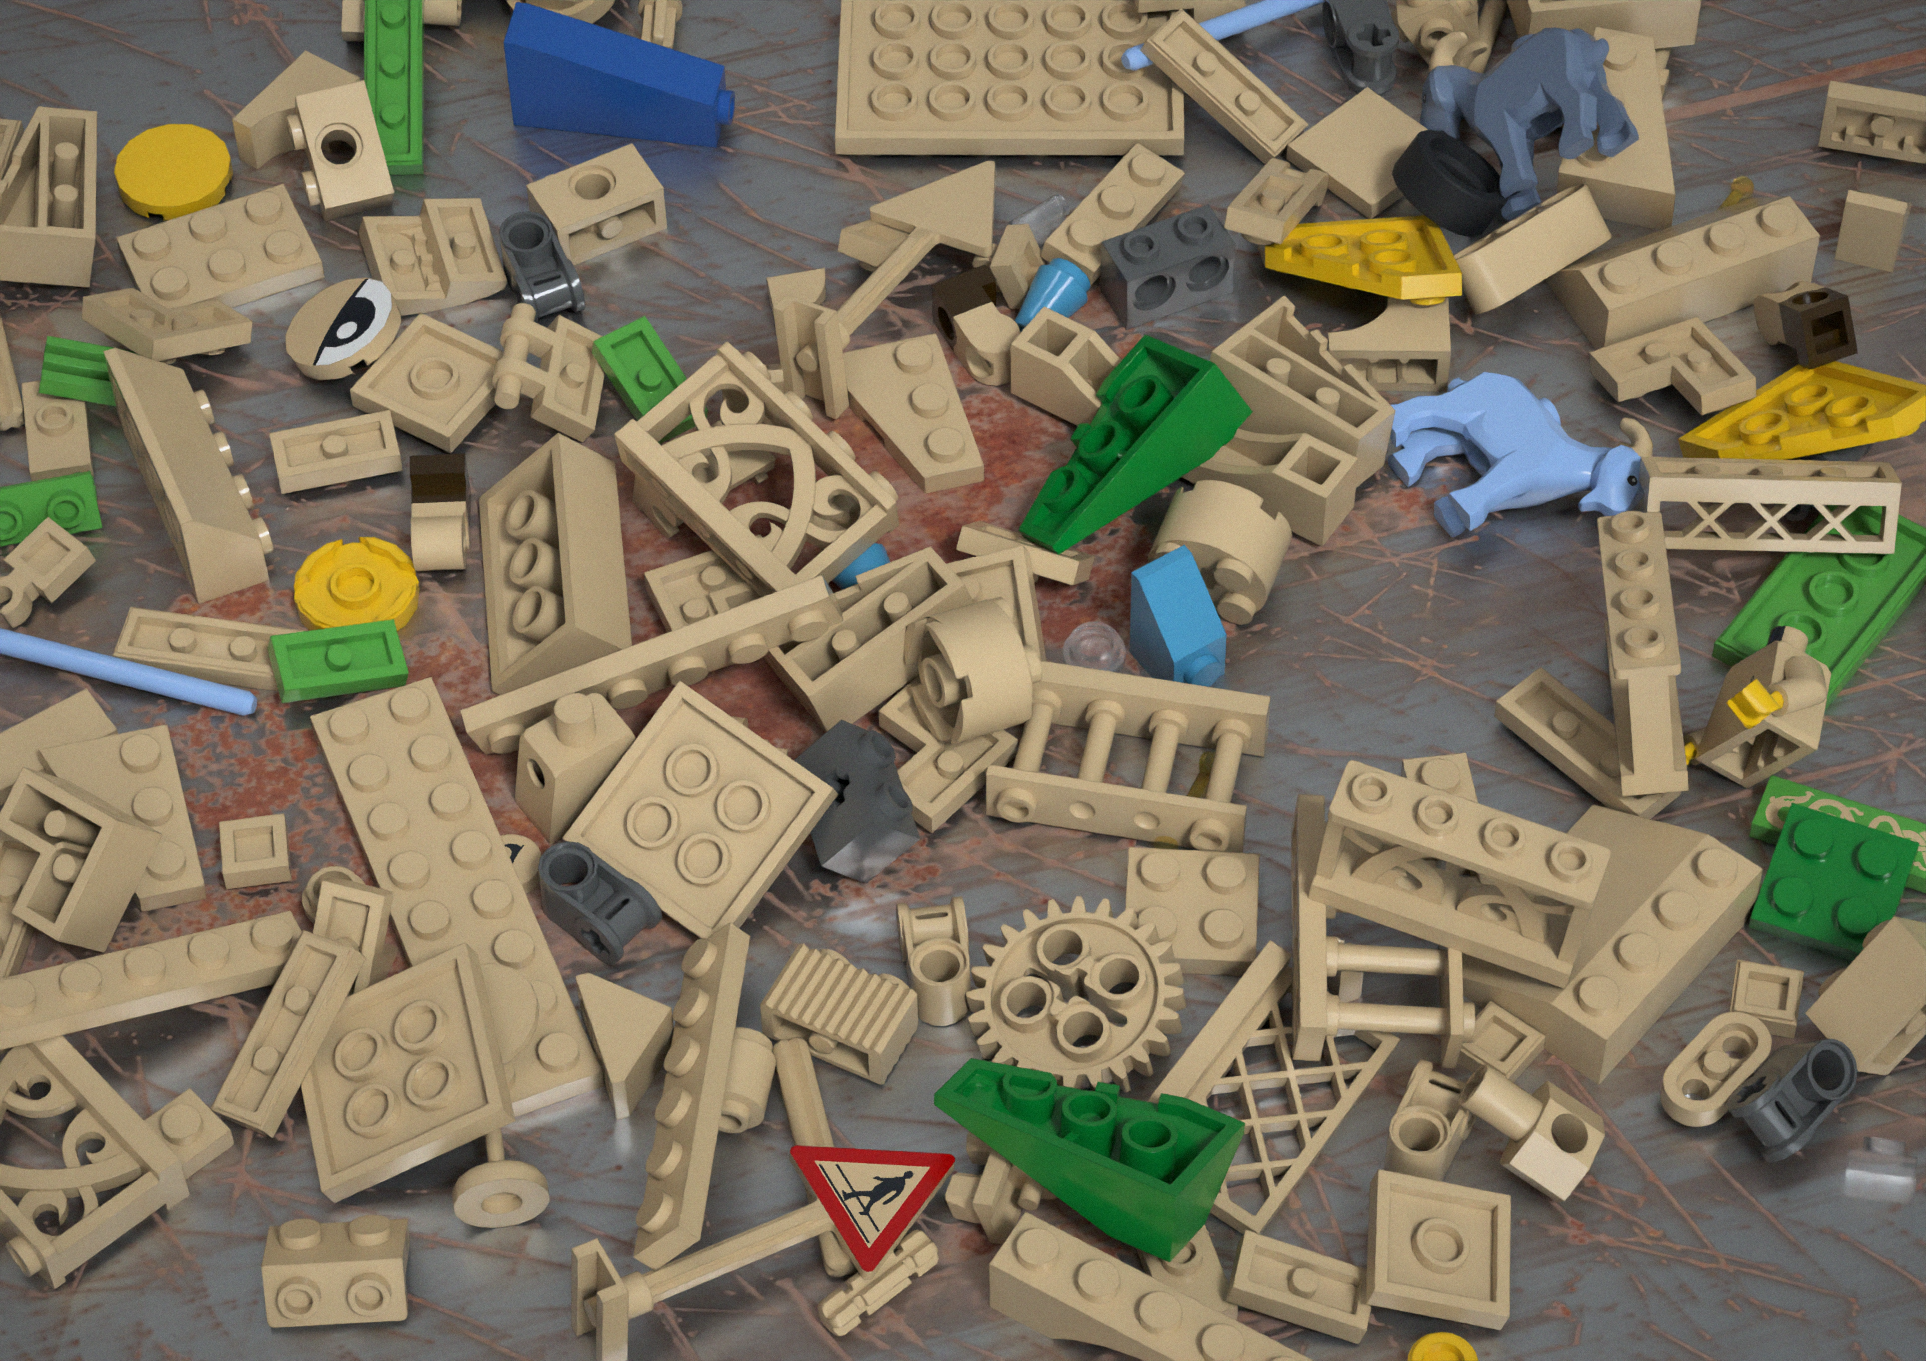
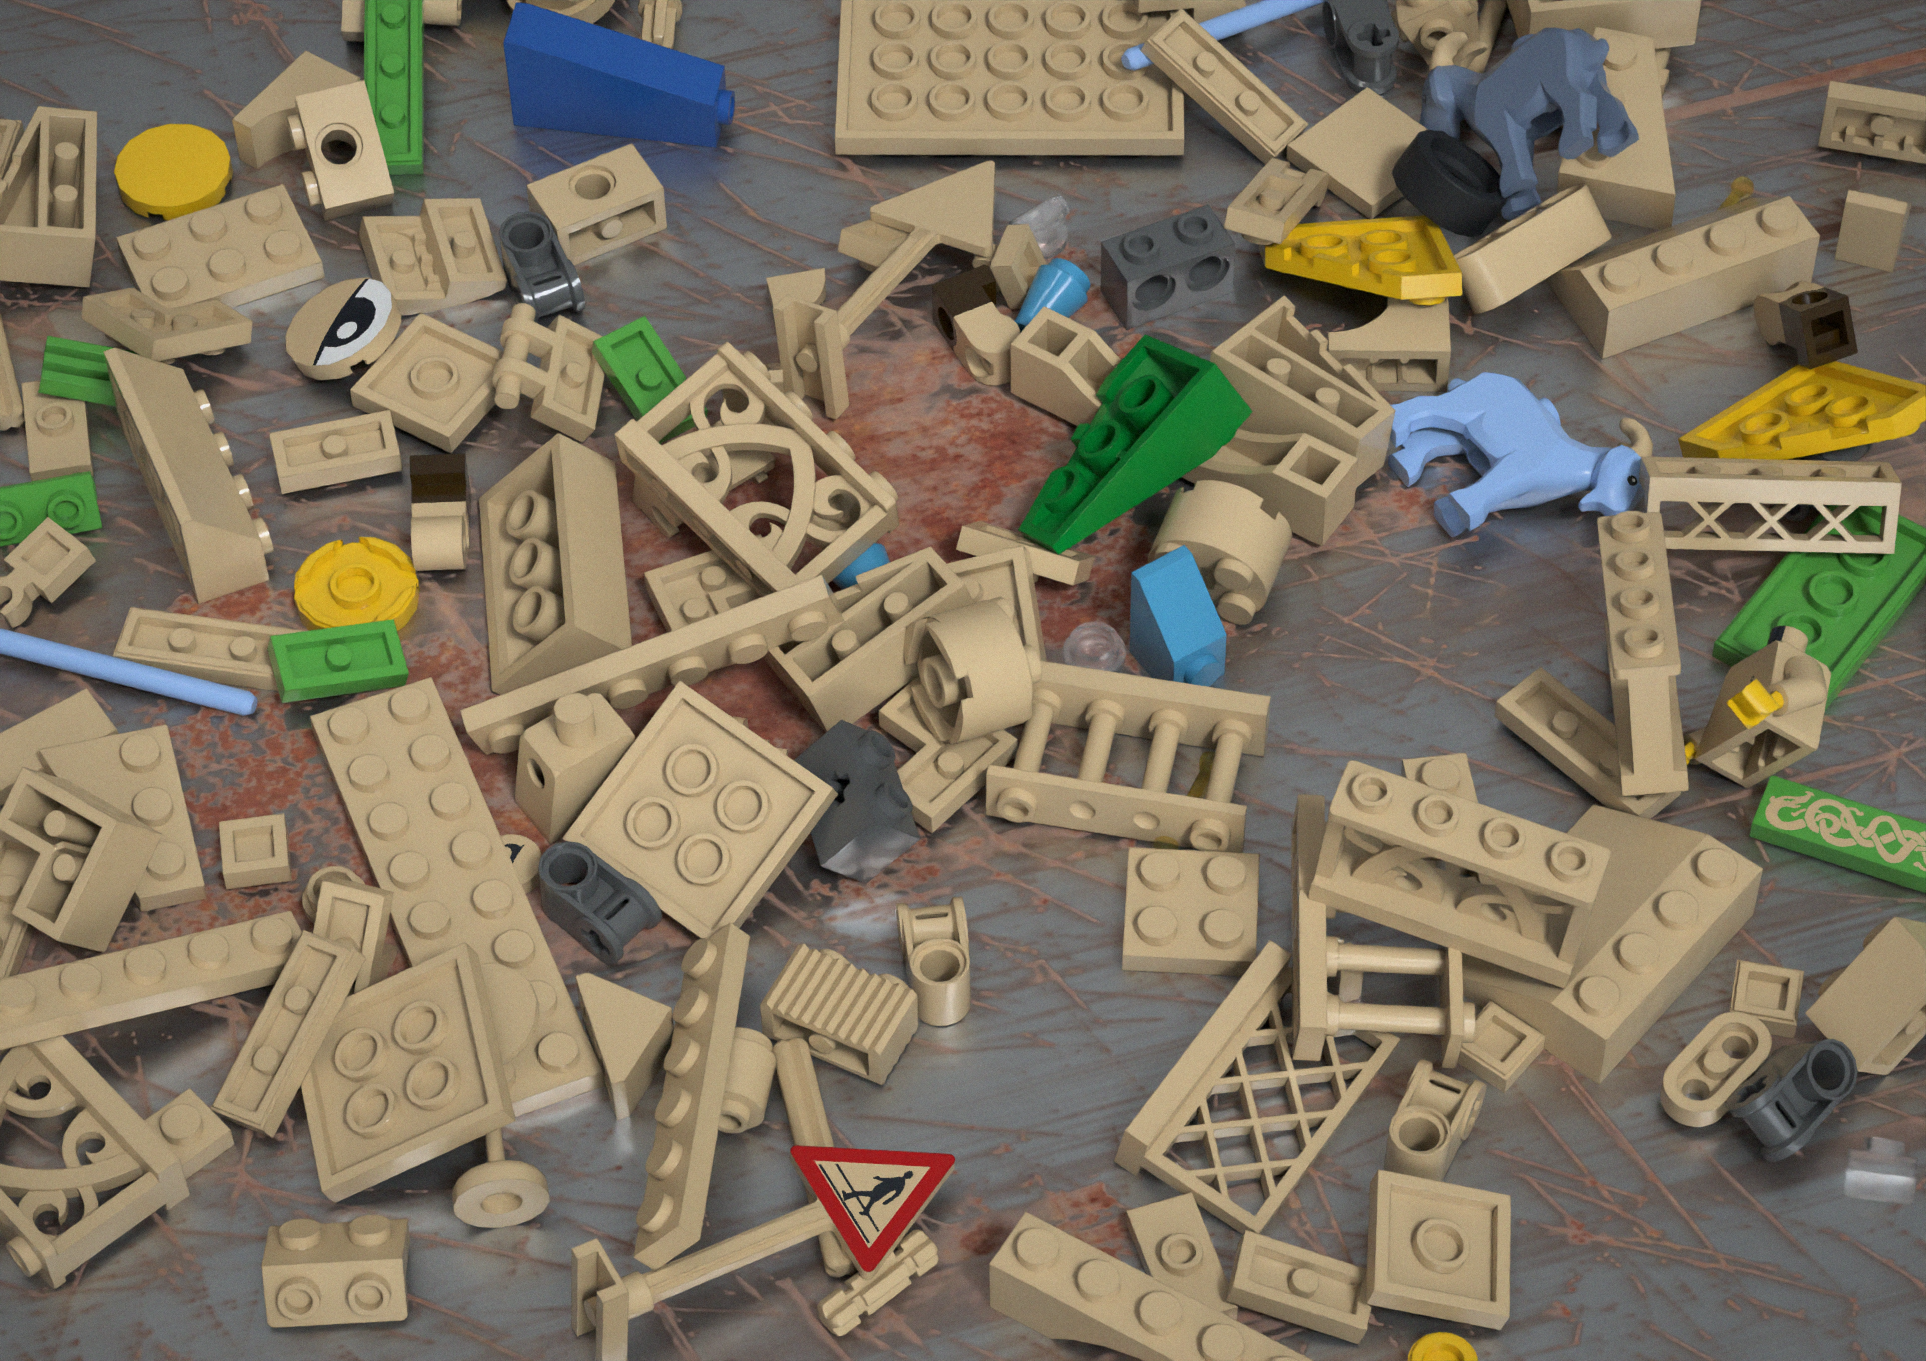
tan wing [843,333,984,494] -> none
green wedge [934,1058,1245,1262] -> none
tan hips [945,1131,1058,1244] -> none
tan gear [966,896,1186,1093] -> none
tan plate [1040,143,1185,285] -> none
tan piece [1458,1064,1605,1202] -> none
tan plate [1589,317,1756,415] -> none
green plate [1749,803,1920,961] -> none

